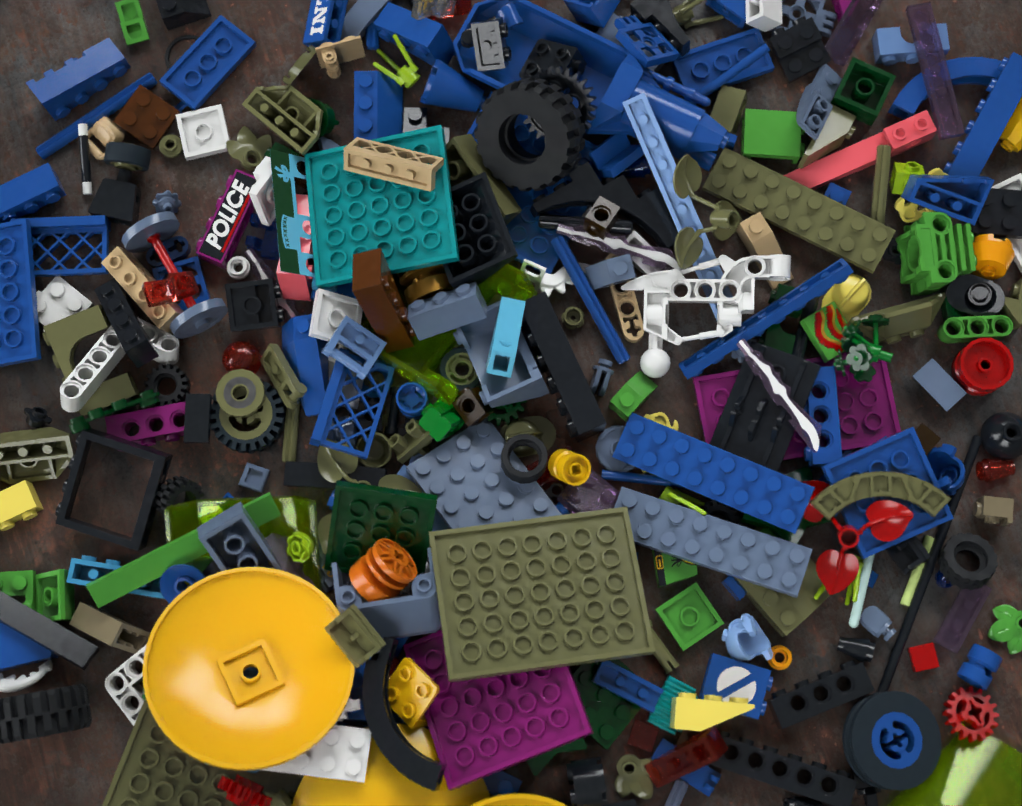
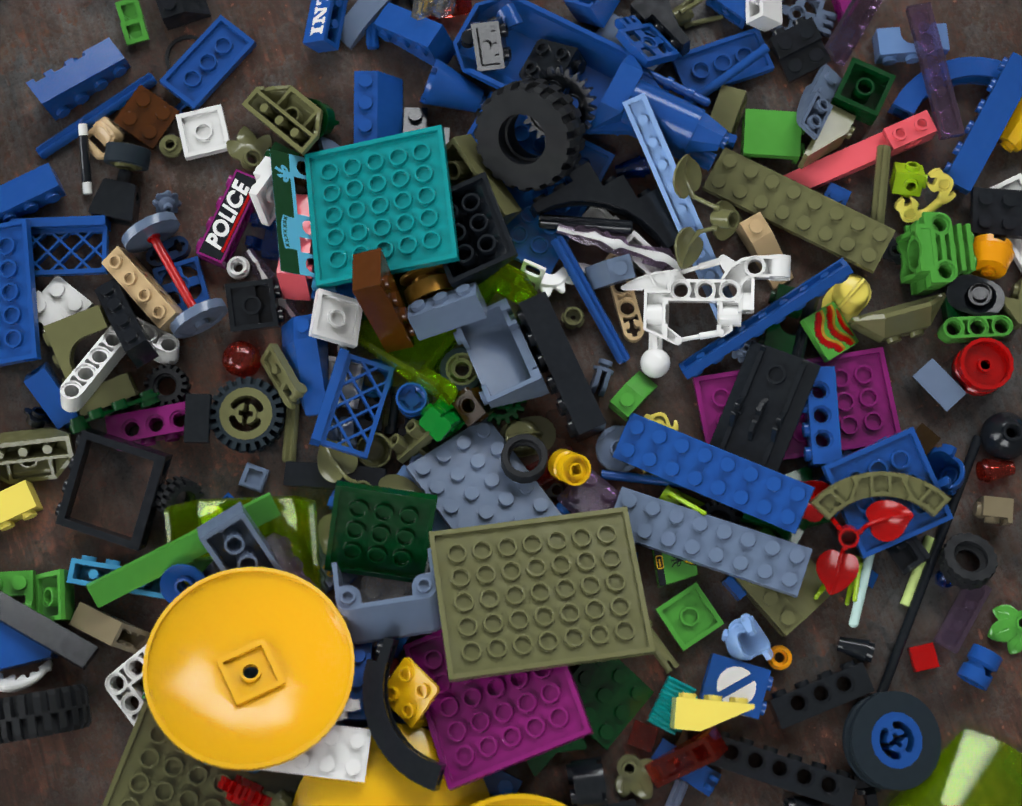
clear red slope [142,271,199,307] -> none
olive tile [216,369,266,418] -> none
olive tile [282,45,316,85] -> none
lime plate [287,532,314,563] -> none
tan hinge [315,36,366,79] -> none
medium blue plate [321,316,387,380] -> none
olive hinge [324,604,386,669] -> none
tan fence [344,137,444,192] -> none
orange wheel [349,538,418,602] -> none
lime plant [373,34,421,89] -> none
medium azure slope [486,296,526,378] -> none
dark brown brick [583,196,621,240] -> none
blue panel [589,134,644,178] -> none
blue hinge [591,661,664,713] -> none
clear purple sword [736,339,822,453] -> none
dark green plant [833,314,894,382] -> none
sand blue arm [860,606,897,642] -> none
blue wedge [901,174,995,226] -> none
red gear [942,686,999,743] -> none
none -> blue slope [23,362,79,429]

